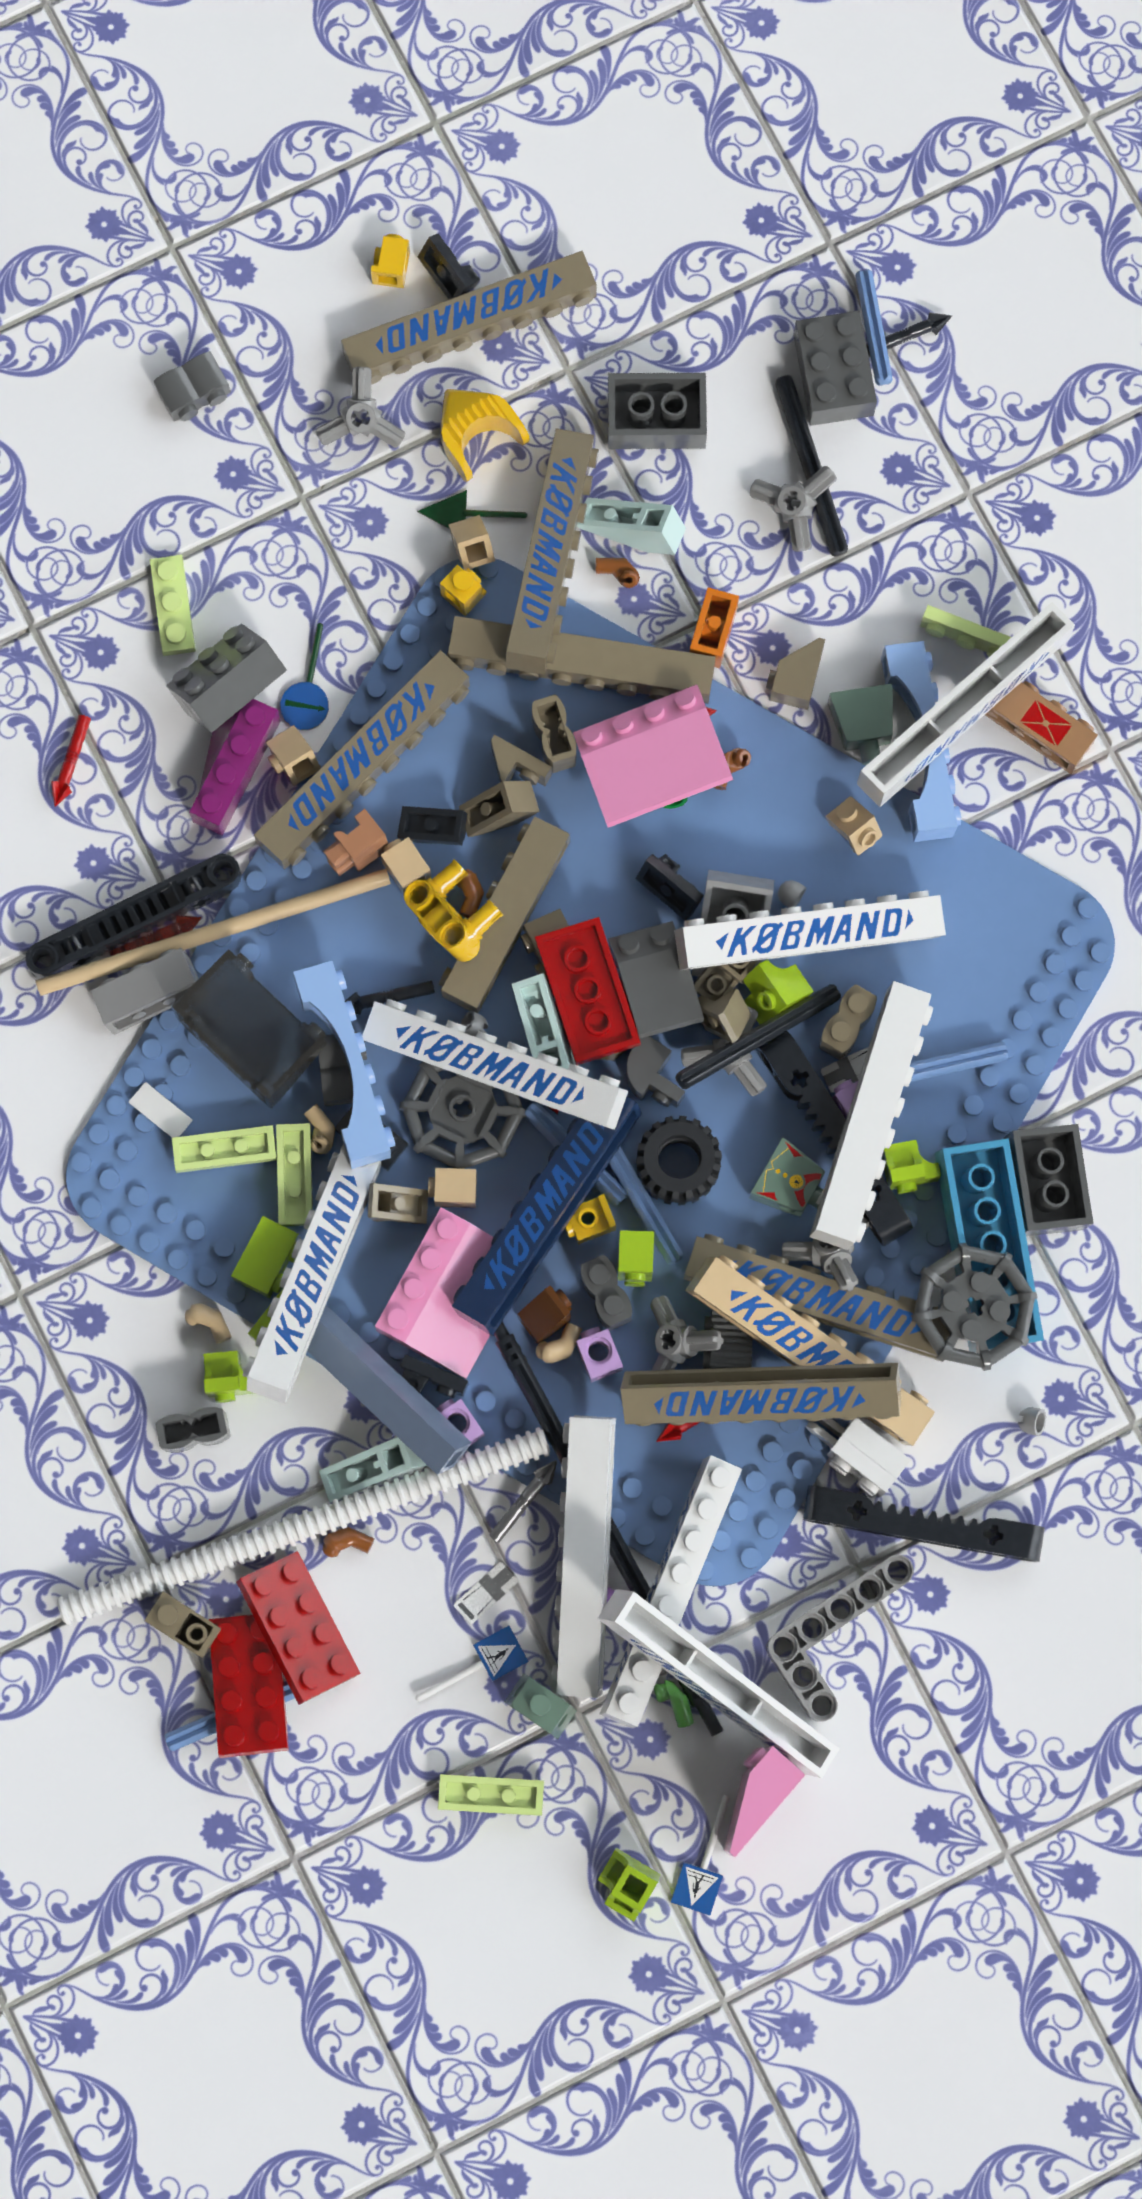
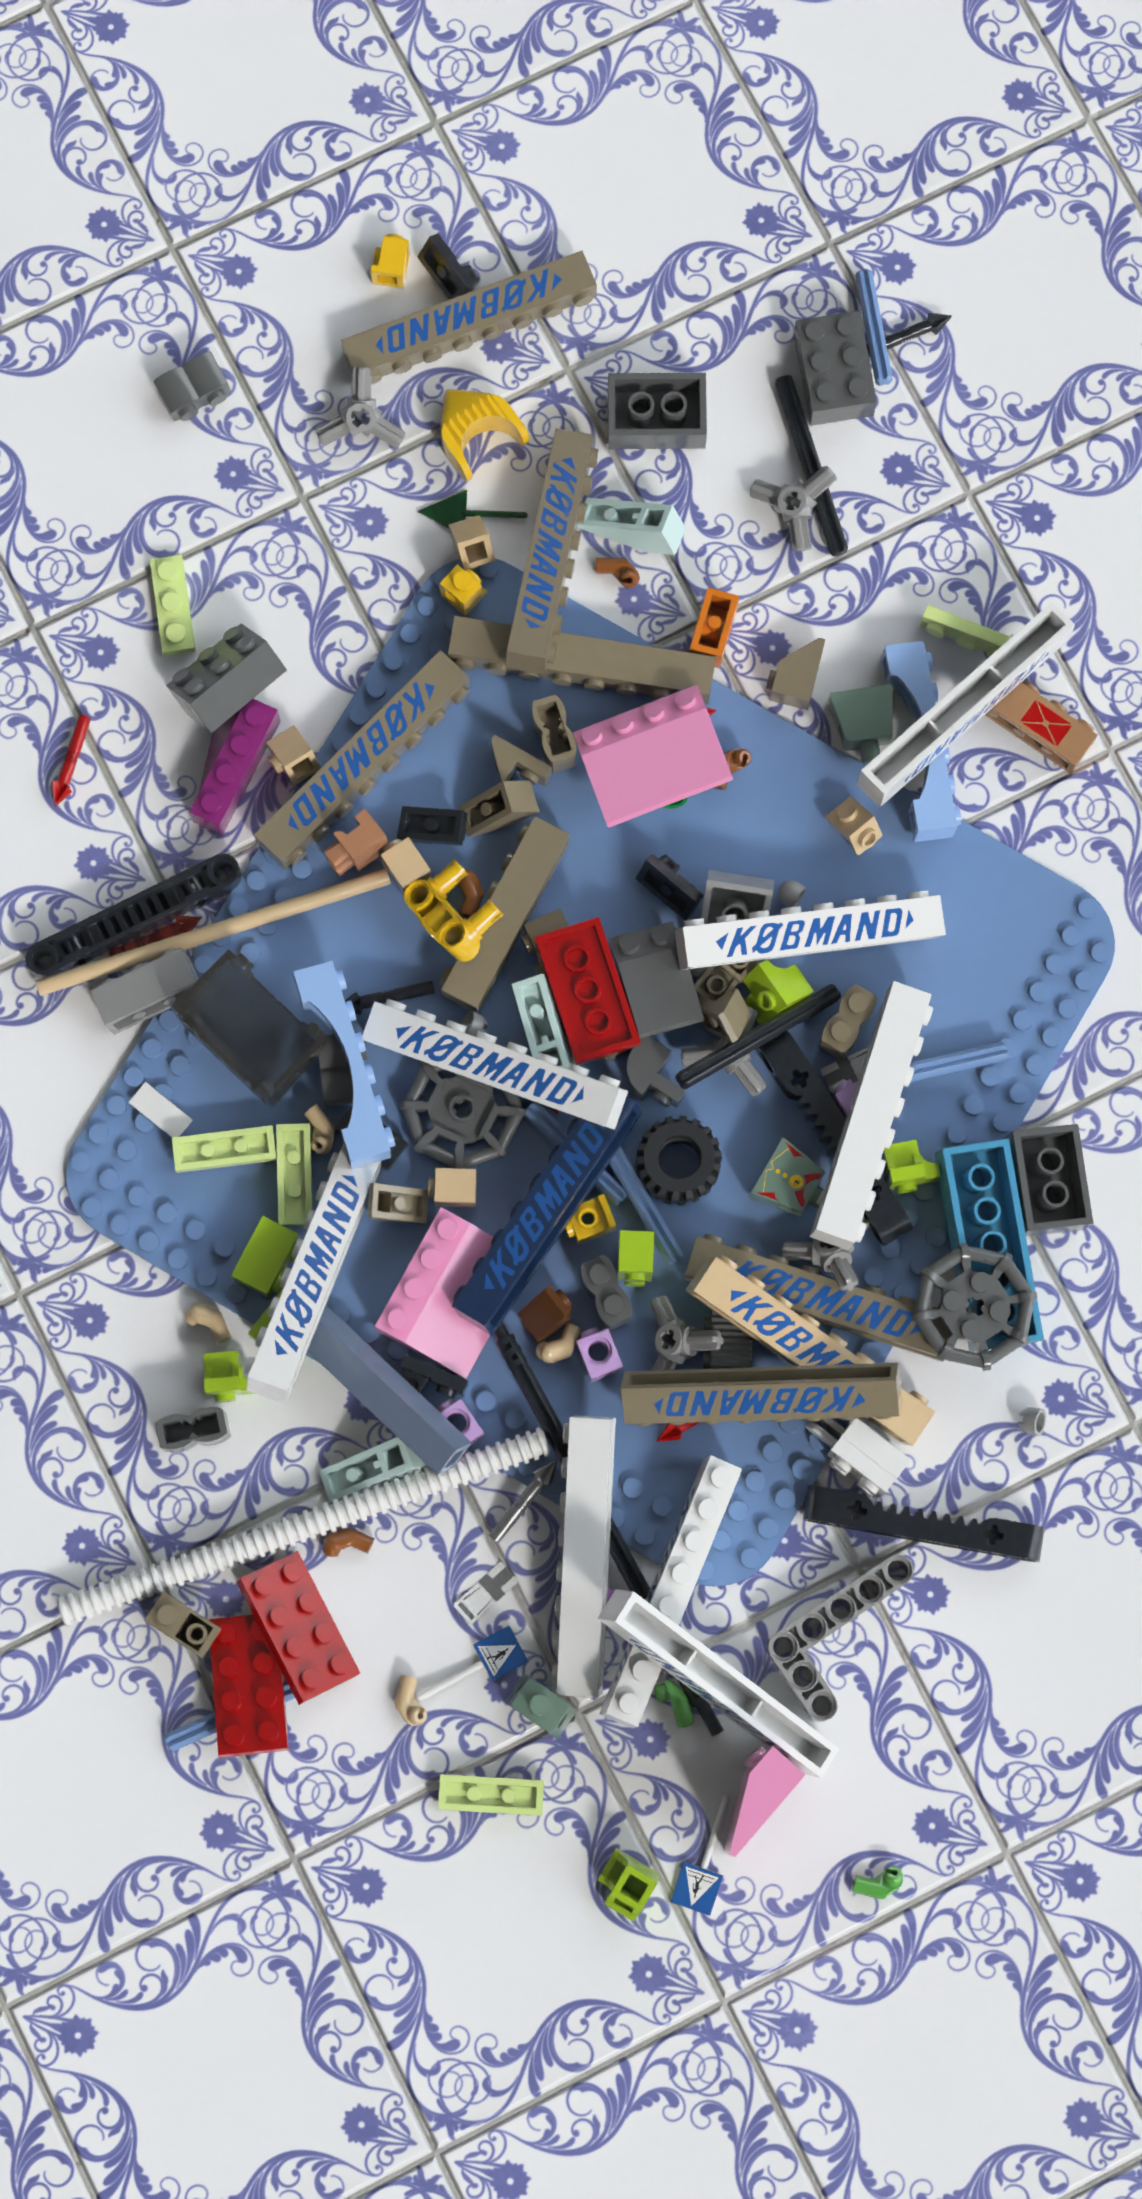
blue piece [280,623,329,730] -> none
none -> tan arm [395,1675,427,1726]
none -> bright green arm [852,1866,903,1899]

